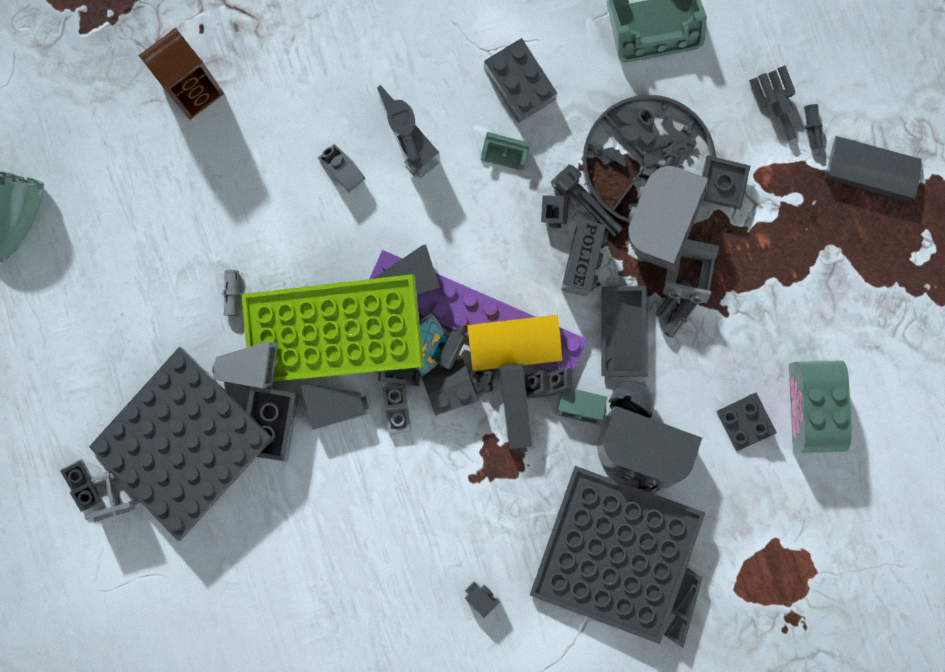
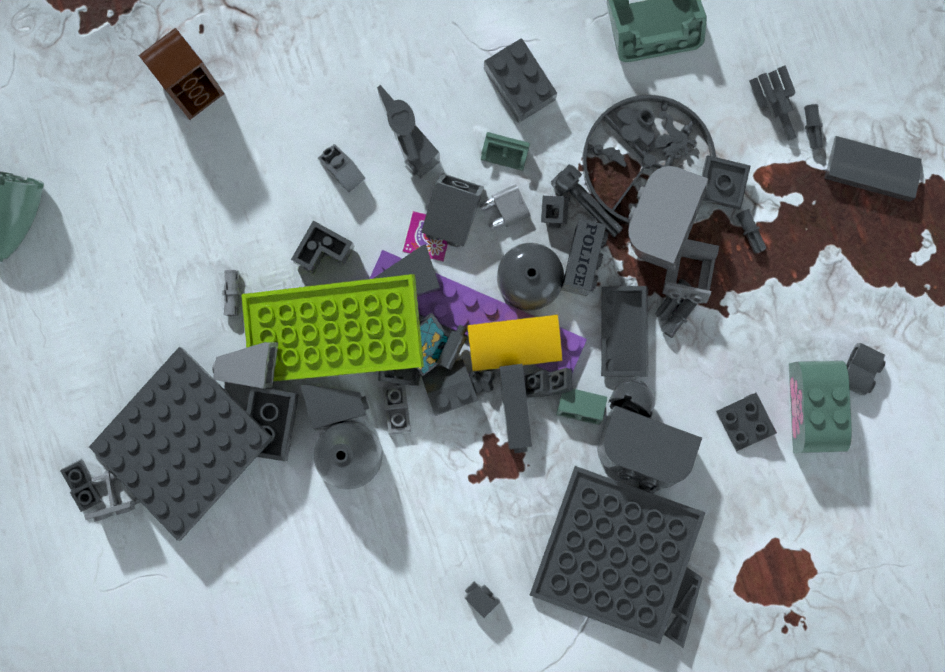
none -> dark grey brick [291,220,355,274]
none -> dark grey cylinder [314,422,382,489]
none -> sticker [403,211,448,262]
none -> dark grey slope [421,173,484,247]
none -> light grey piece [479,184,531,231]
none -> dark grey cylinder [497,243,564,311]
none -> dark grey axle [736,209,766,254]
none -> dark grey brick [846,343,886,395]

